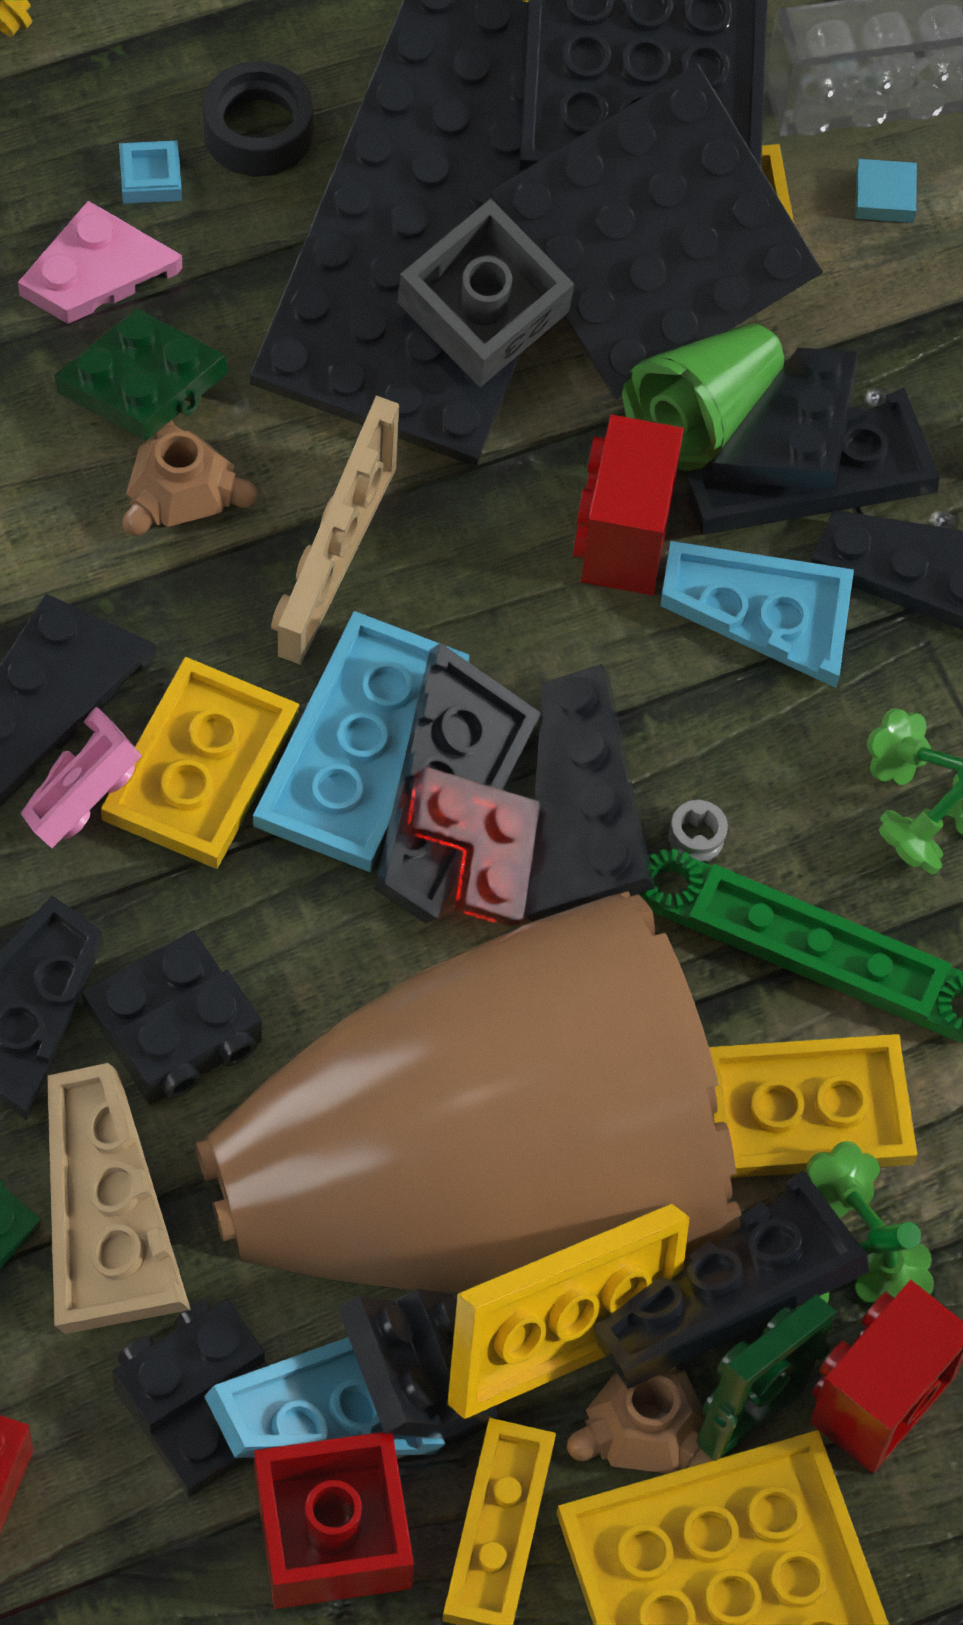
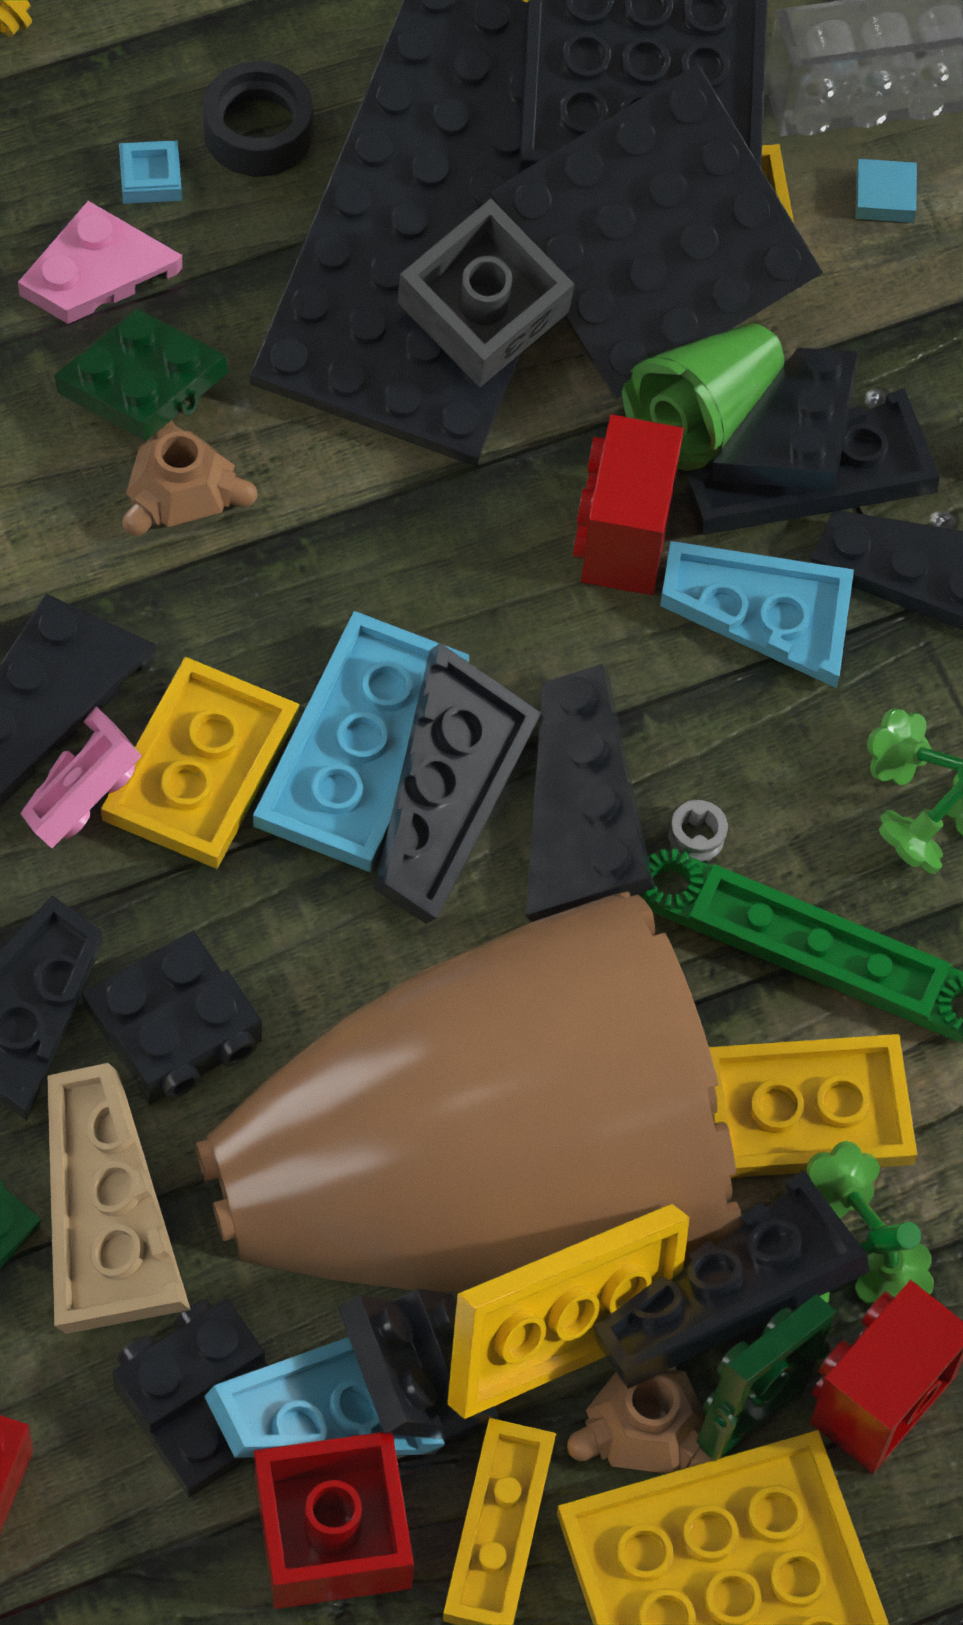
tan wing [271,396,399,665] -> none
clear red plate [406,767,540,927] -> none

